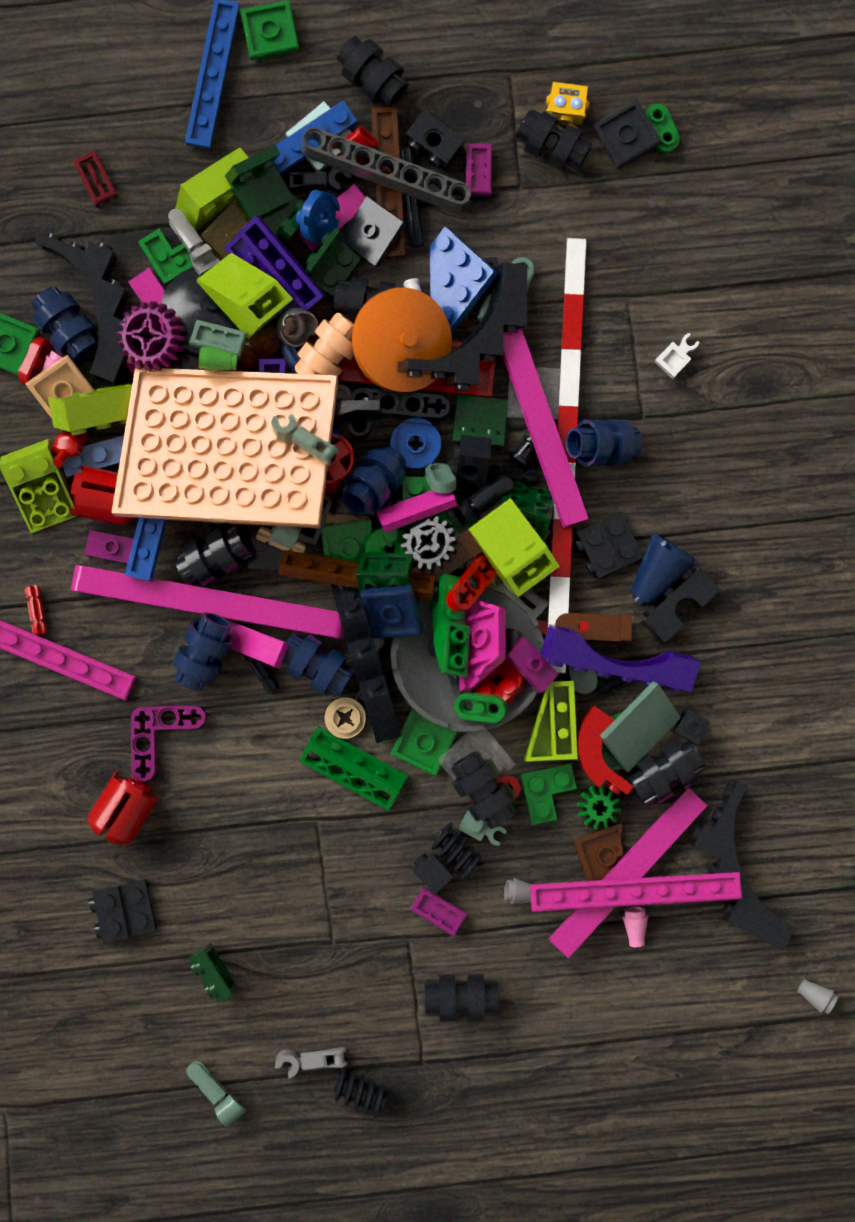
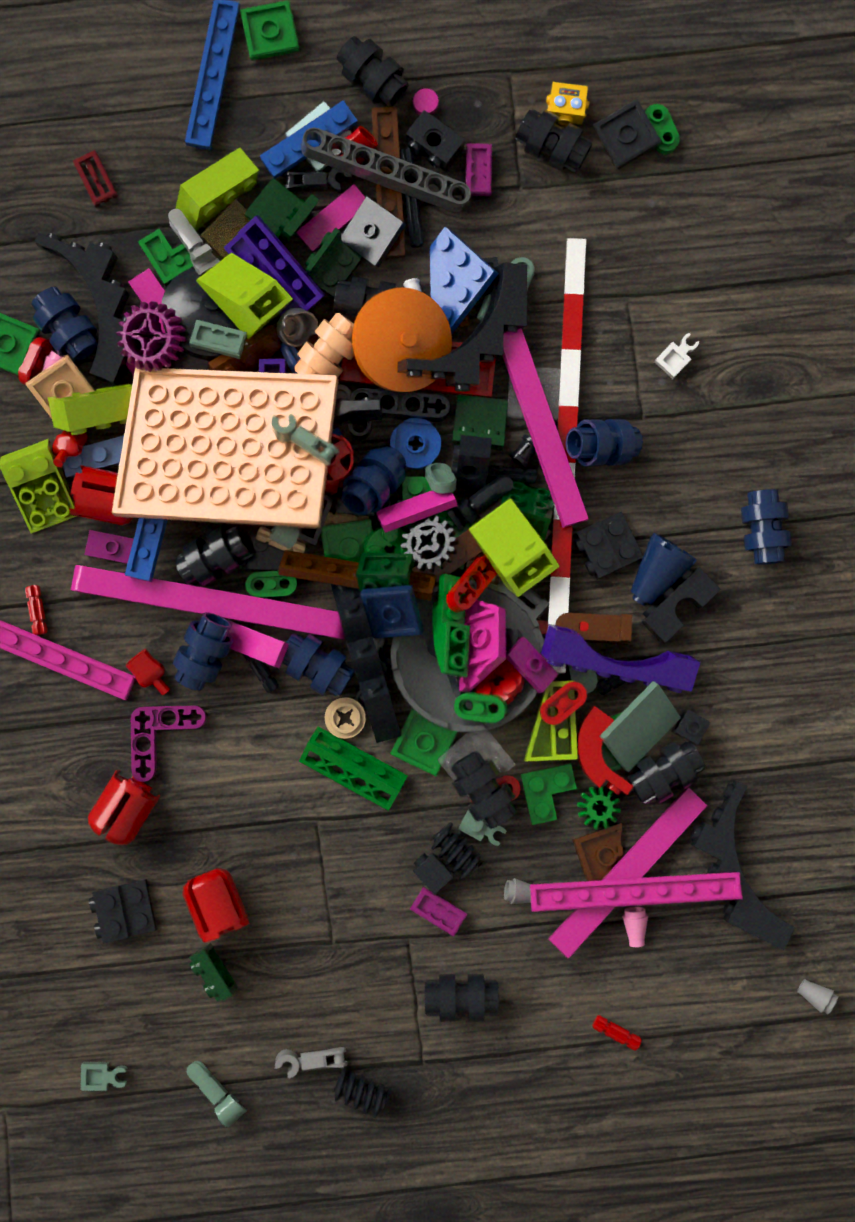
bright green cone [199,345,238,371] -> none
dark green bracket [225,145,293,220] -> none
blue plate [296,190,340,244] -> none
none -> sand green plate [81,1062,127,1091]
none -> red piece [125,648,170,695]
none -> red cylinder [182,868,250,943]
none -> green plate [246,571,298,598]
none -> dark pink tile [413,89,438,115]
none -> red plate [540,682,587,725]
none -> red axle [592,1015,642,1051]
none -> dark blue piece [741,489,792,565]

